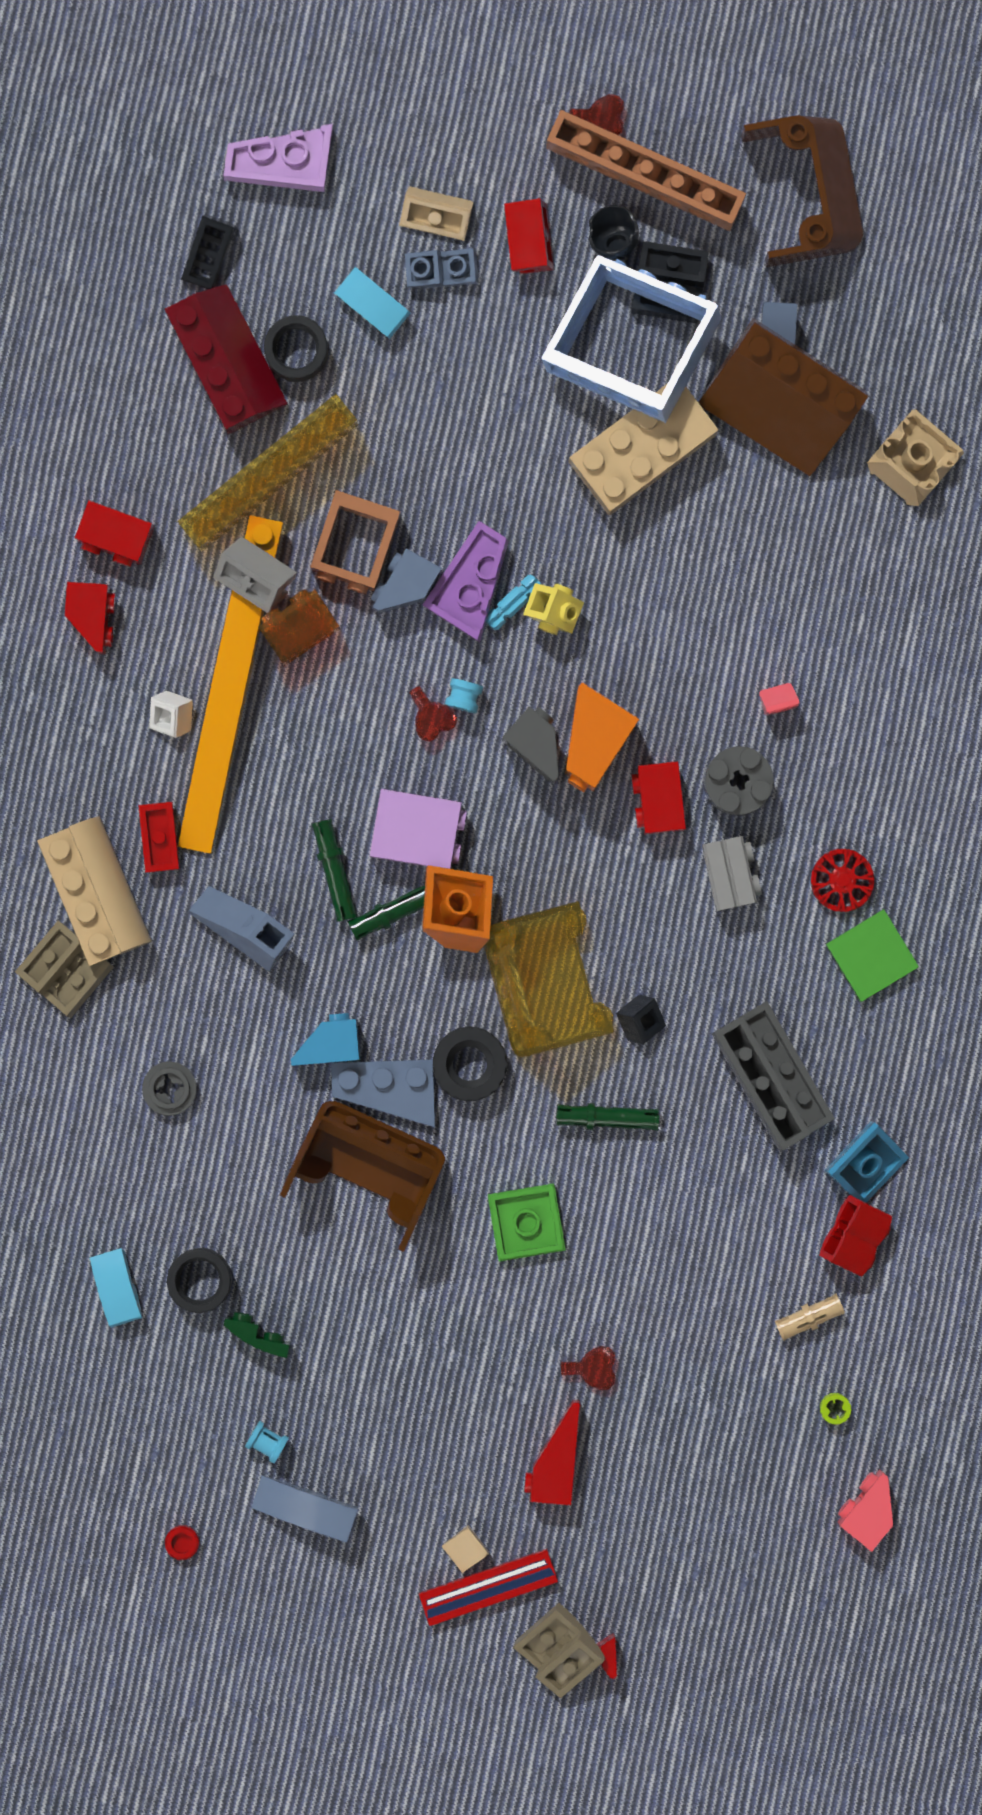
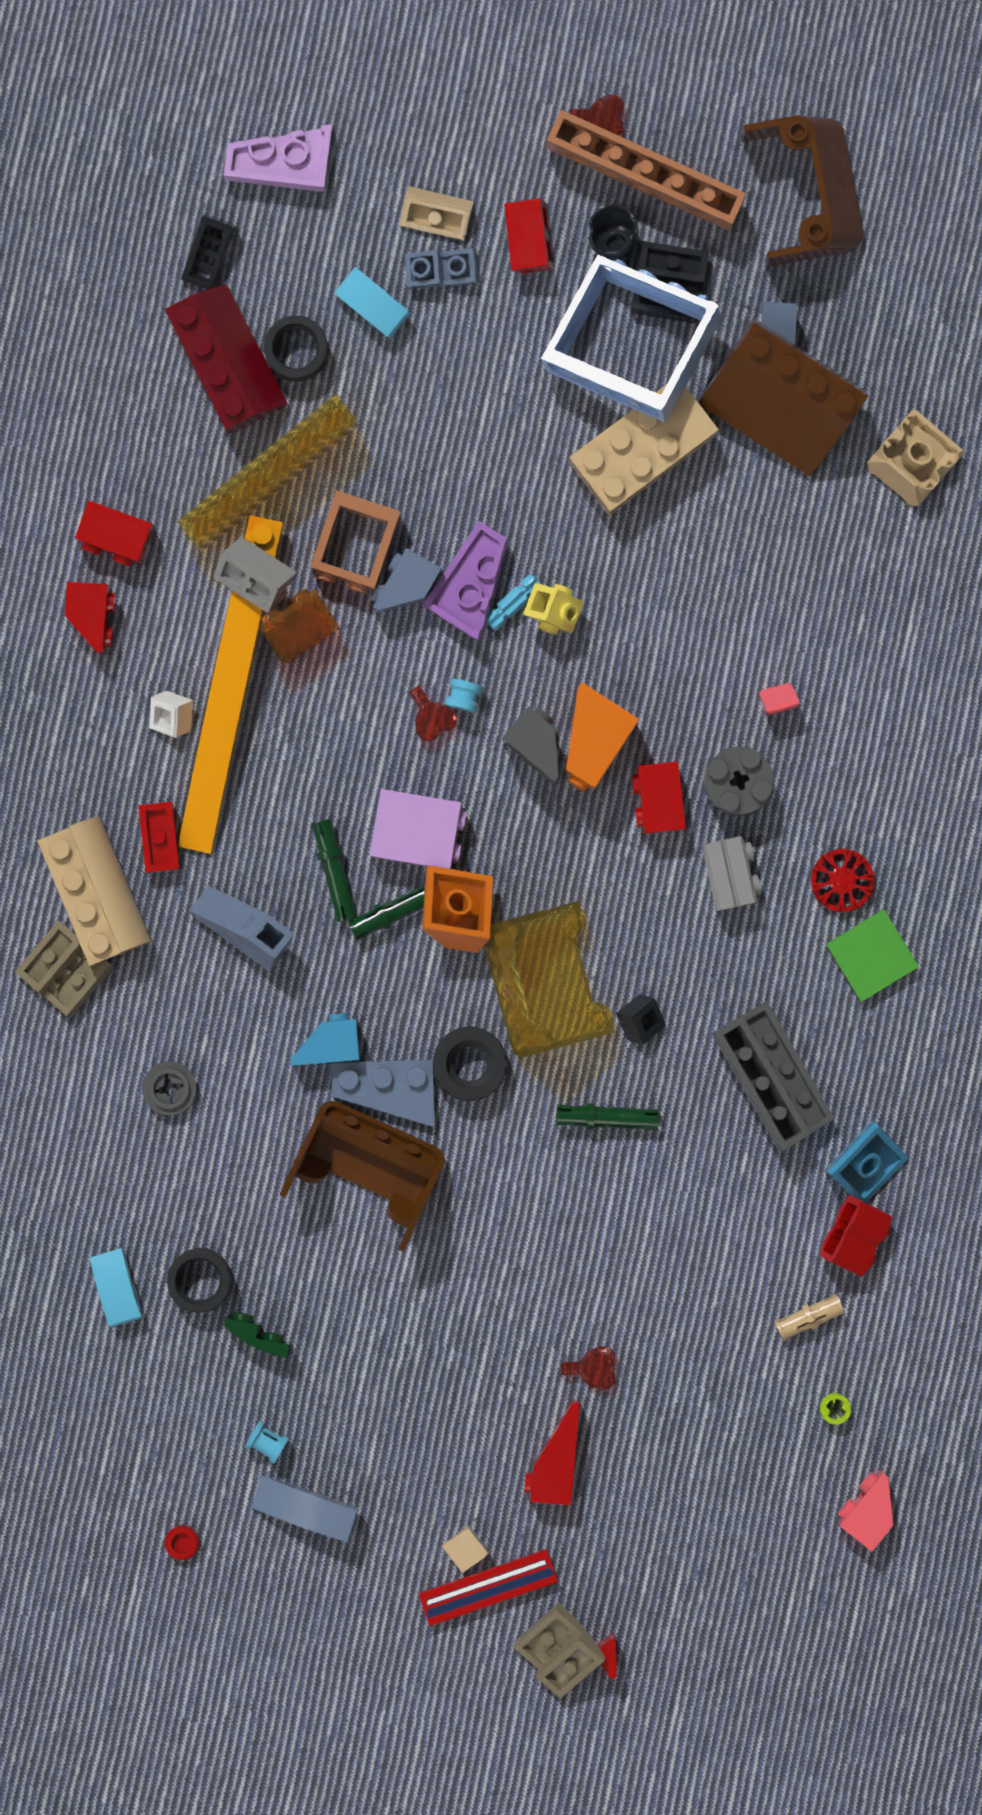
bright green tile [487,1183,565,1262] -> none

